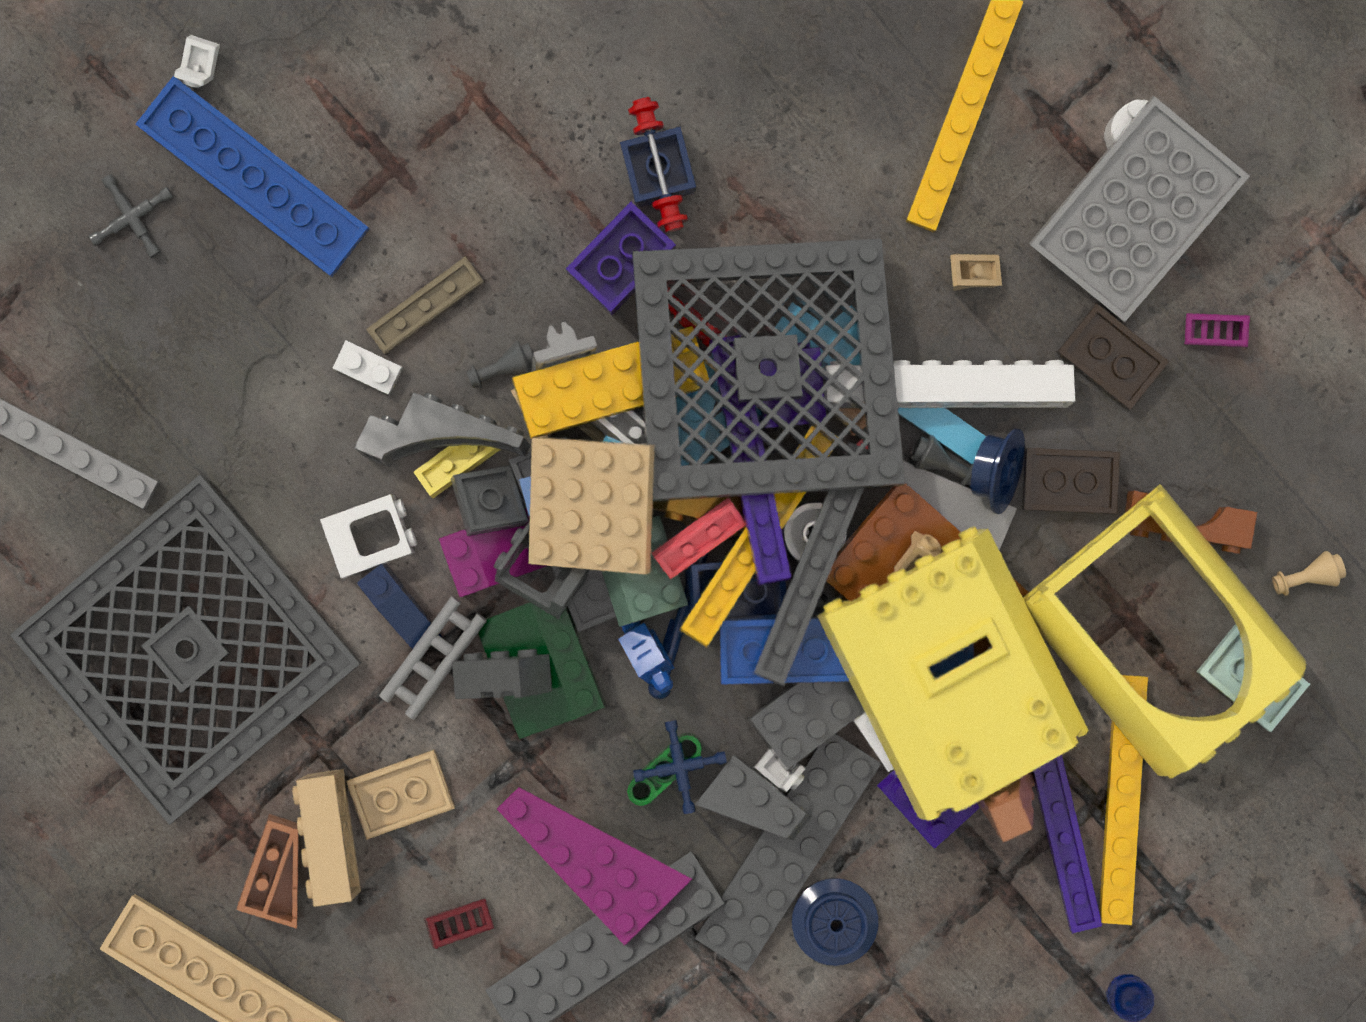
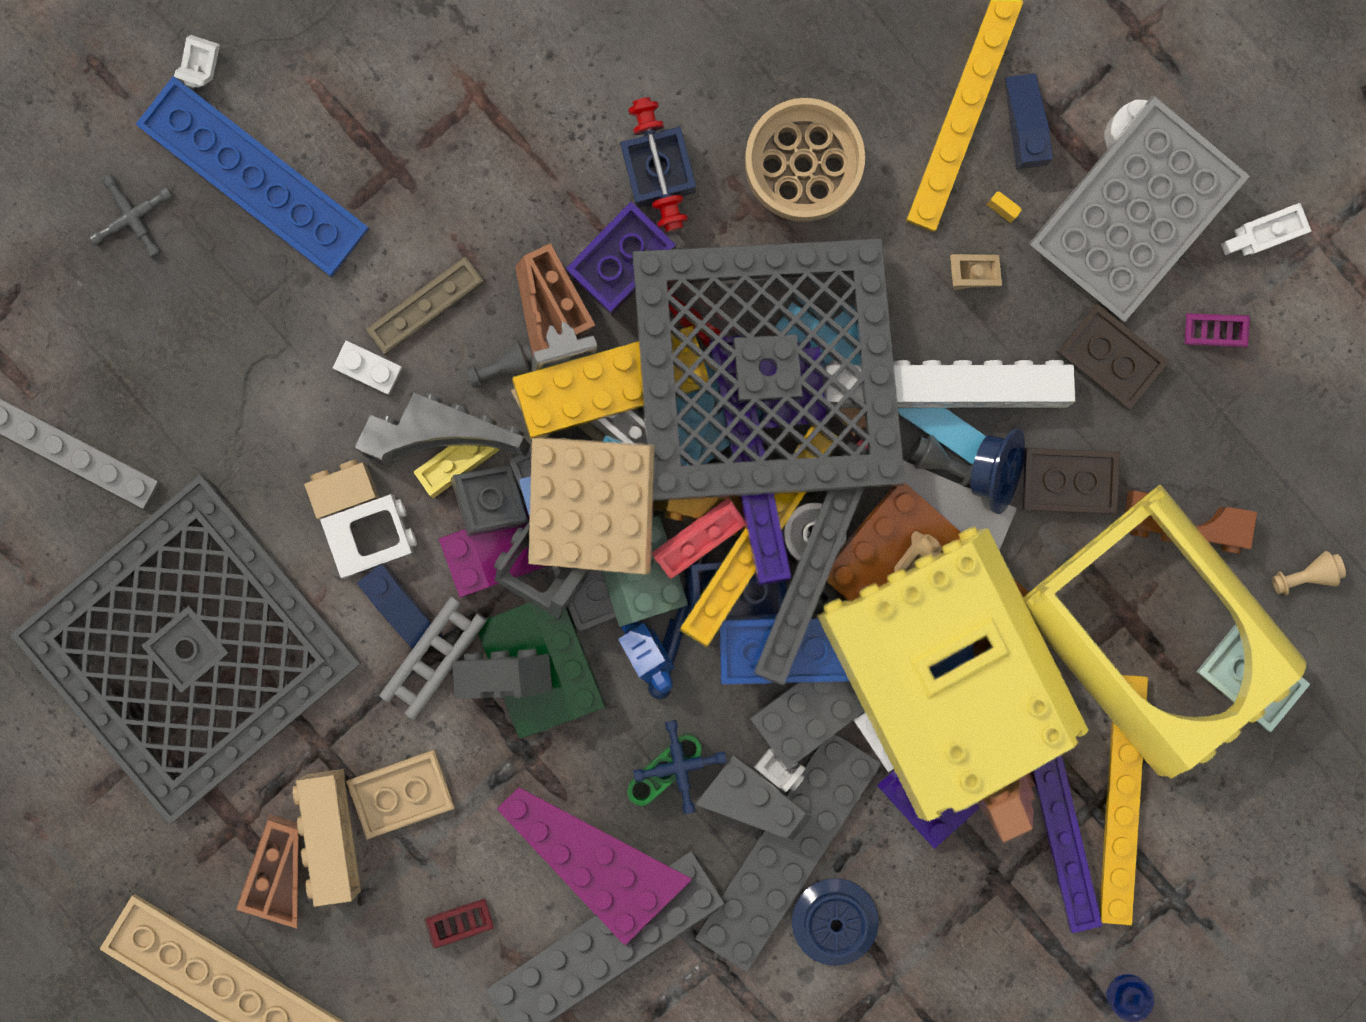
none -> tan brick [304,459,379,519]
none -> nougat wedge [515,243,595,357]
none -> tan wheel [745,98,865,222]
none -> yellow tile [986,191,1022,223]
none -> dark blue slope [1004,73,1053,169]
none -> white hinge [1221,203,1311,256]

